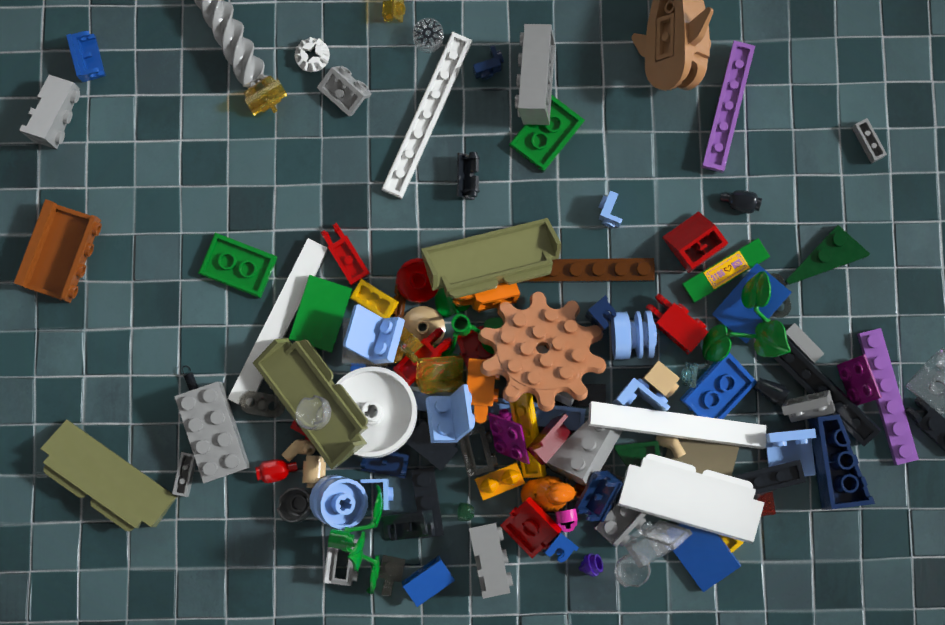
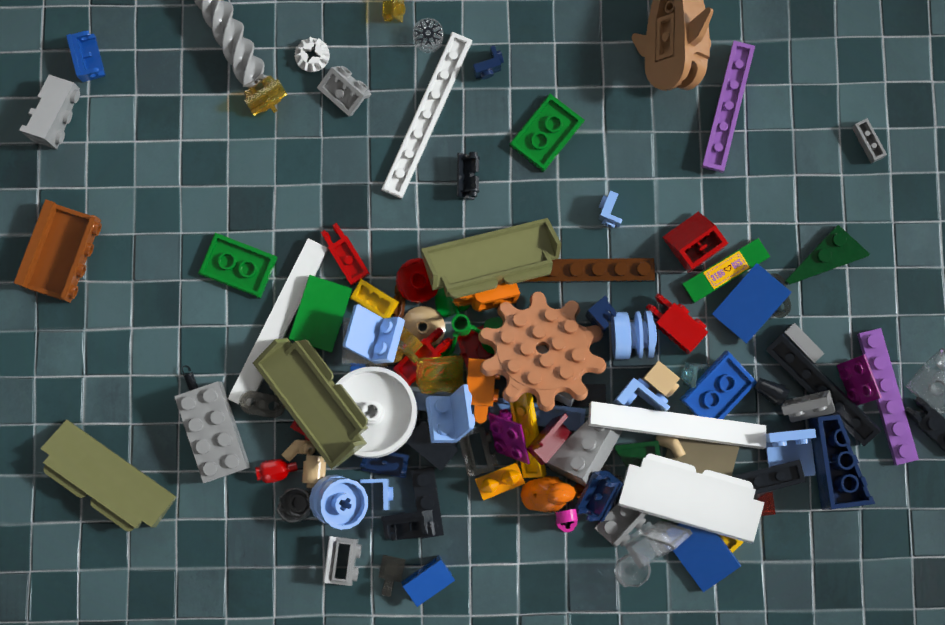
light grey piece [172,452,196,497] -> none
clear hair [295,395,331,431] -> none
green plant [328,485,383,594] -> none
clear green hinge [457,502,475,521] -> none
light grey wedge [469,523,513,599] -> none
red plate [500,496,562,558] -> none
light grey brick [515,24,555,125] -> none
blue hinge [543,533,579,563] -> none
dark purple plate [579,553,603,577] -> none
green plant [702,271,791,362] -> none
black plant [720,190,762,214] -> none

